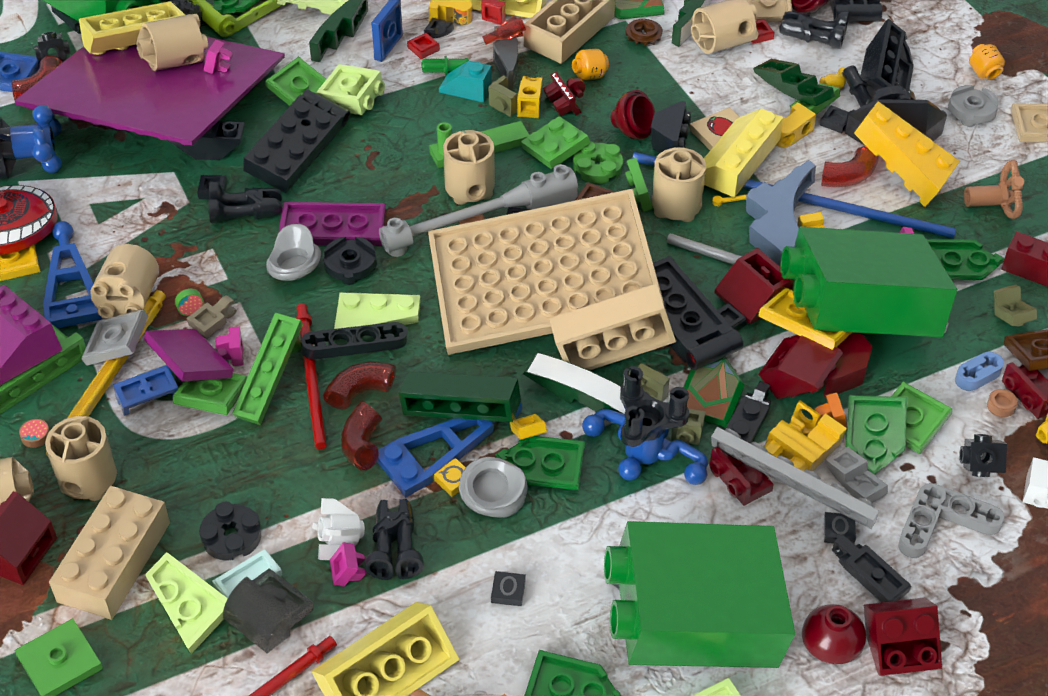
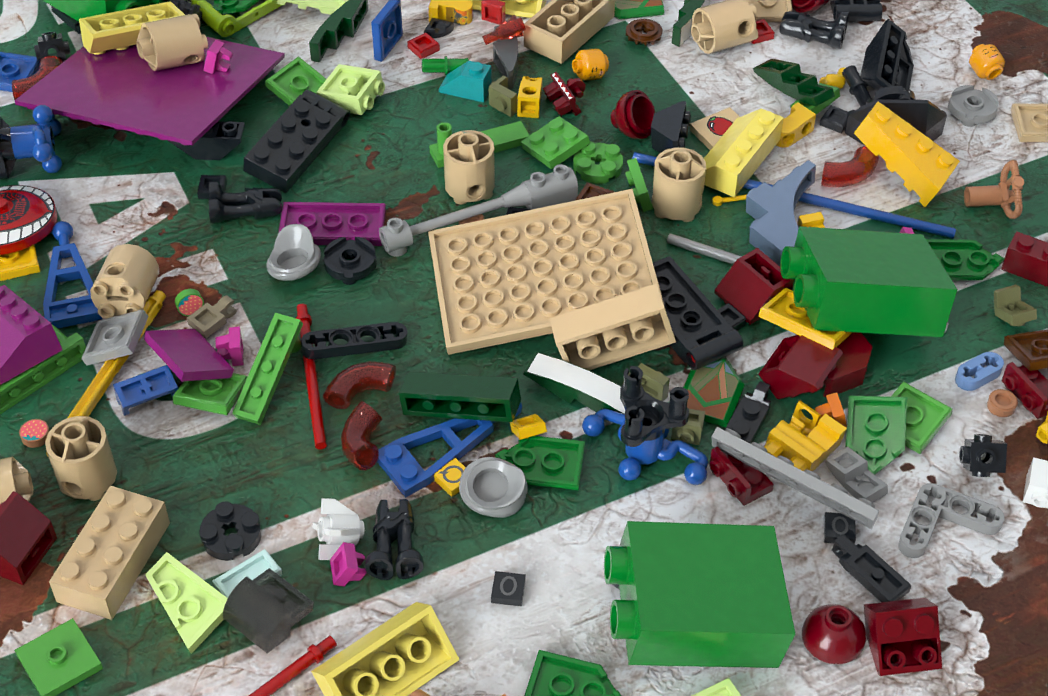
yellowish green wing [334,293,421,329] -> none

